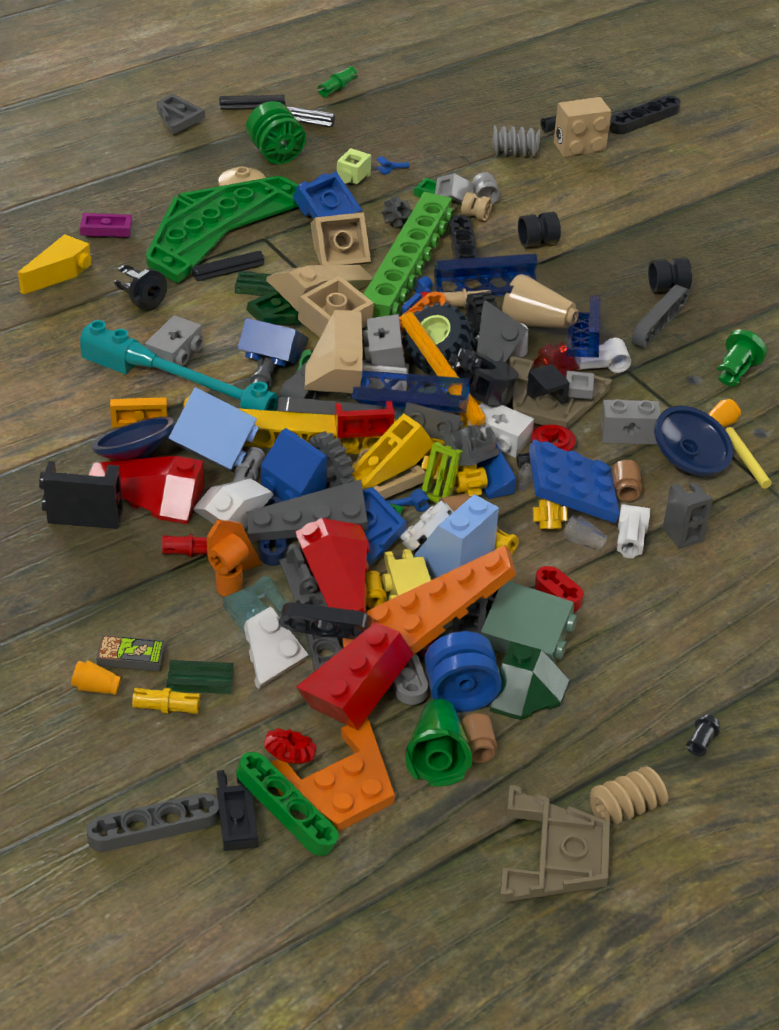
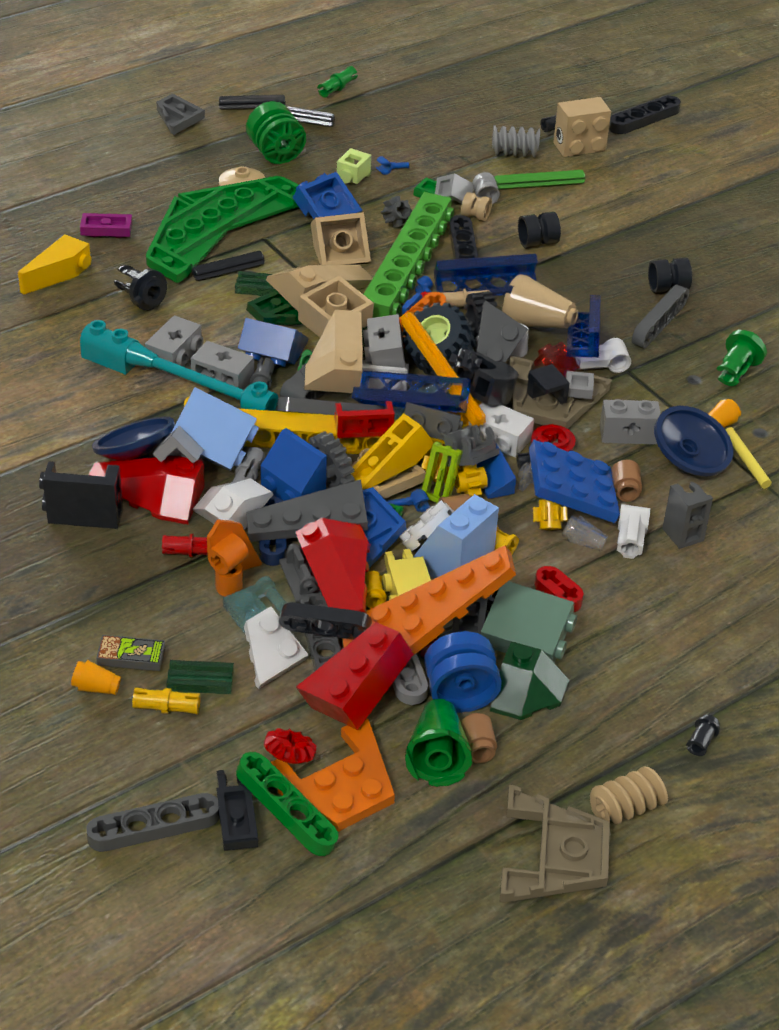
light orange panel [110,397,168,428] -> none
none -> light grey panel [153,426,204,463]
none -> light grey brick [191,341,254,390]
none -> bright green axle [494,170,585,189]

